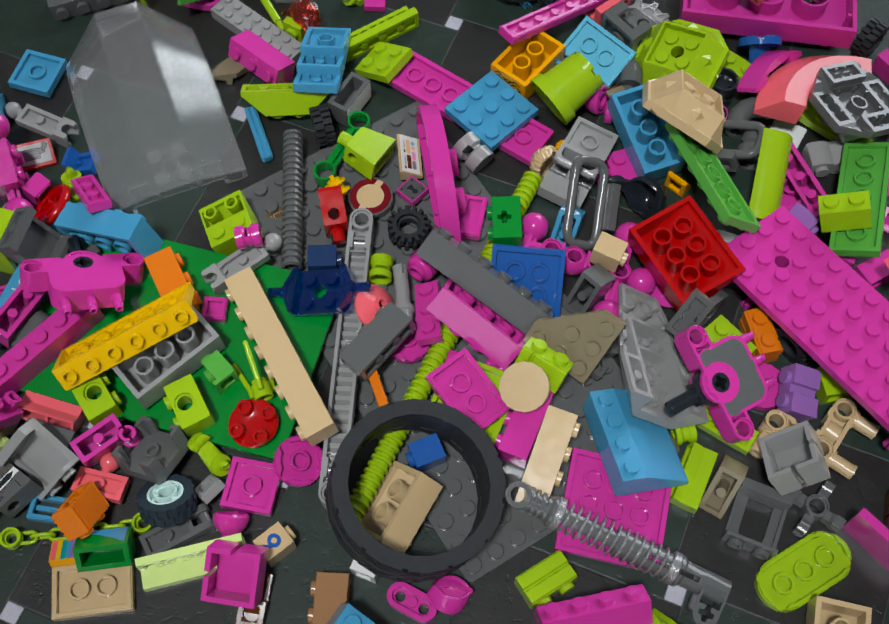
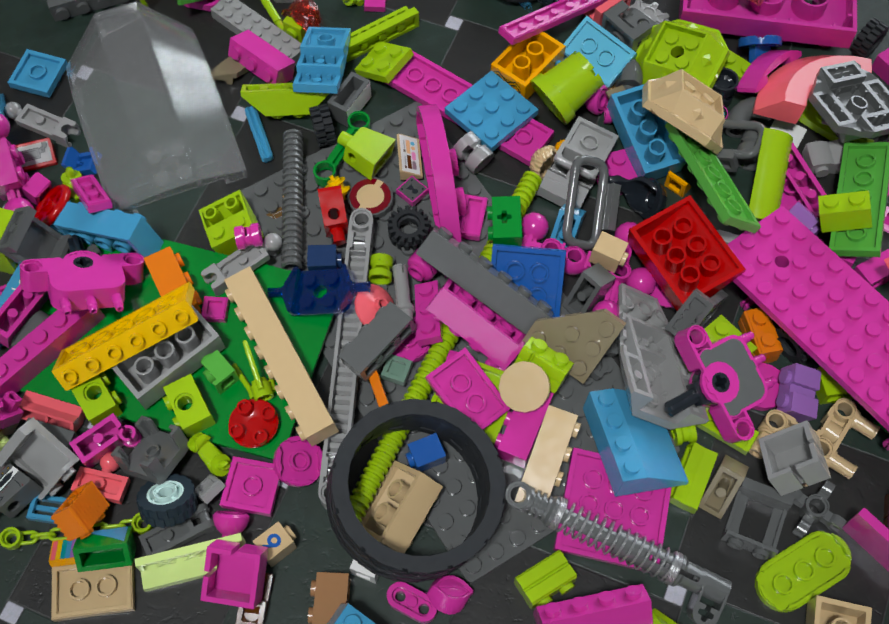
none -> sand green plate [381,354,413,386]

